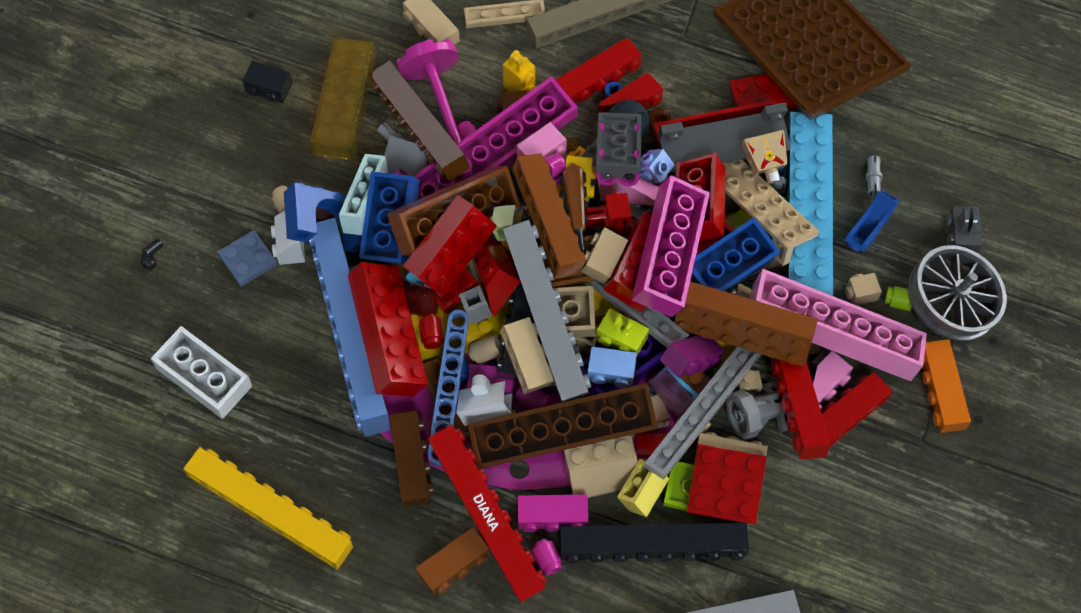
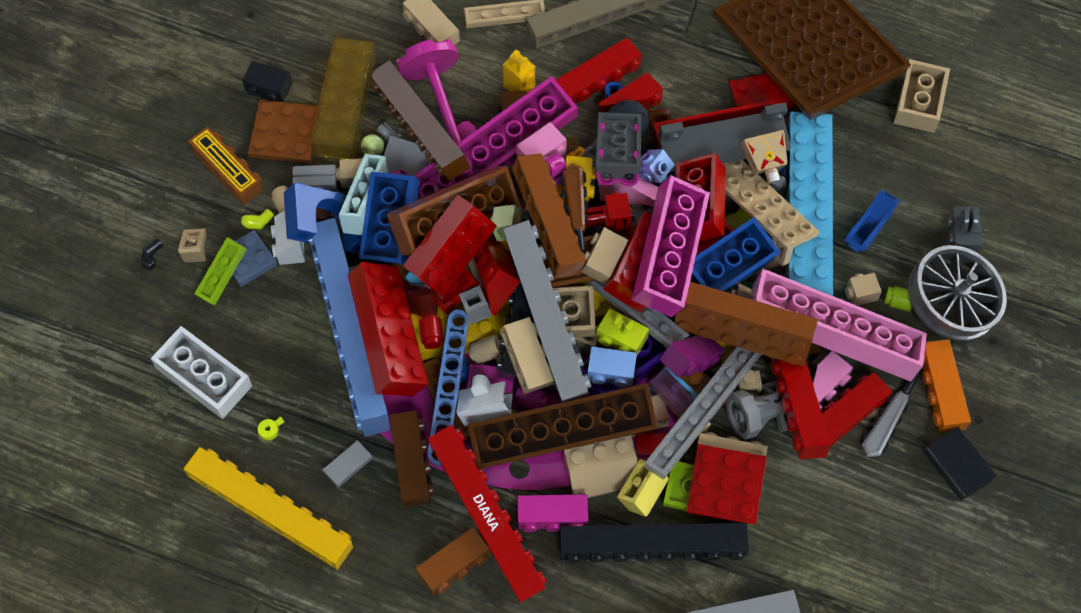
dark pink brick [532,539,562,576] -> none
light grey pin [866,156,883,198] -> none
none -> tan slope [178,229,206,263]
none -> brick [188,126,263,206]
none -> lime plate [194,237,247,305]
none -> neon yellow arm [241,209,274,230]
none -> dark orange plate [248,100,322,164]
none -> neon yellow piece [257,417,284,441]
none -> light grey brick [293,165,338,192]
none -> light grey tile [323,440,373,488]
none -> tan brick [336,159,362,188]
none -> yellowish green piece [361,134,385,155]
none -> light grey sword [861,374,919,457]
none -> tan brick [893,59,950,133]
none -> black piece [923,427,997,501]

